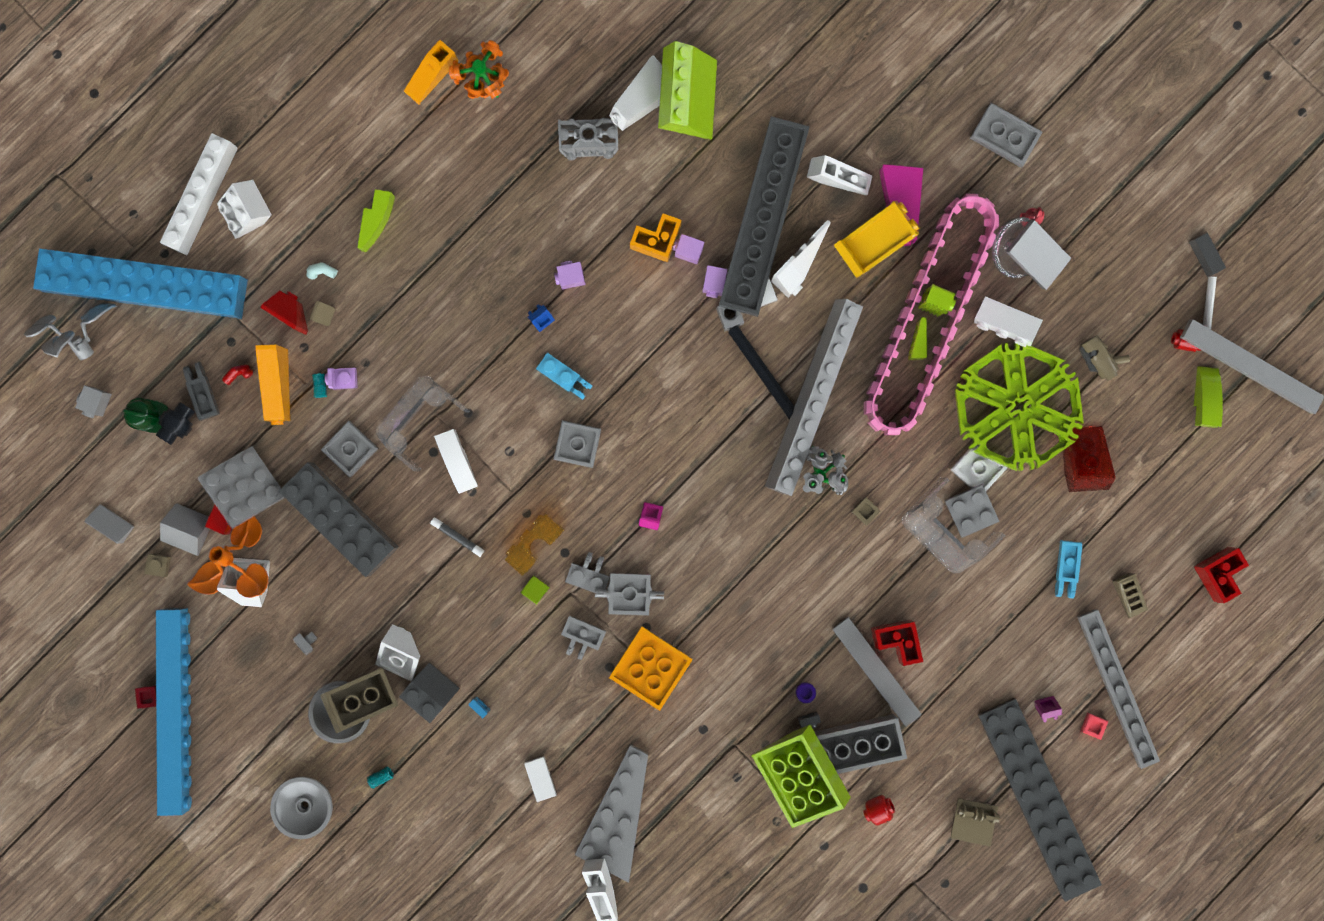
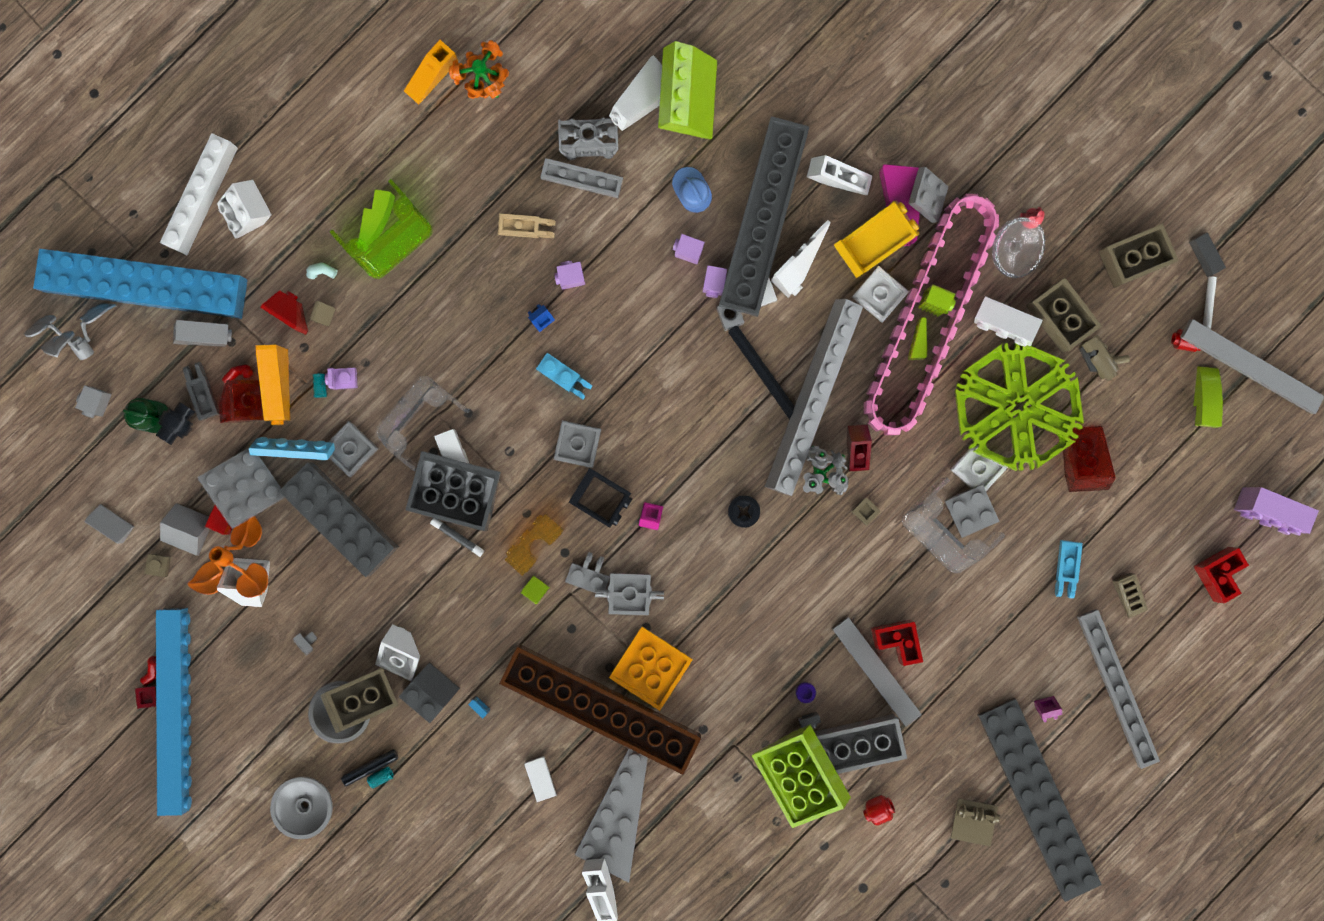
light grey hinge [561,615,606,660] -> none
light orange brick [630,213,682,262] -> none
light grey tile [970,103,1042,168] -> none
tile [1006,220,1071,290] -> none
coral tile [1080,712,1108,740] -> none
none -> red arm [140,656,156,686]
none -> light grey slope [173,320,232,347]
none -> clear red slope [219,380,264,423]
none -> medium azure plate [249,437,335,460]
none -> clear neon green windscreen [329,179,432,279]
none -> black axle [341,749,398,786]
none -> dark grey slope [405,451,501,531]
none -> tan hinge [498,214,556,238]
none -> reddish brown brick [499,644,701,775]
none -> light grey plate [541,158,623,198]
none -> black window [568,468,632,528]
none -> medium blue piece [672,167,712,213]
none -> black gear [728,495,760,528]
none -> dark red slope [847,424,872,472]
none -> white plate [852,266,909,323]
none -> light grey plate [909,167,948,223]
none -> dark tan brick [1026,278,1102,353]
none -> dark tan brick [1098,224,1179,288]
none -> lavender brick [1234,487,1319,536]

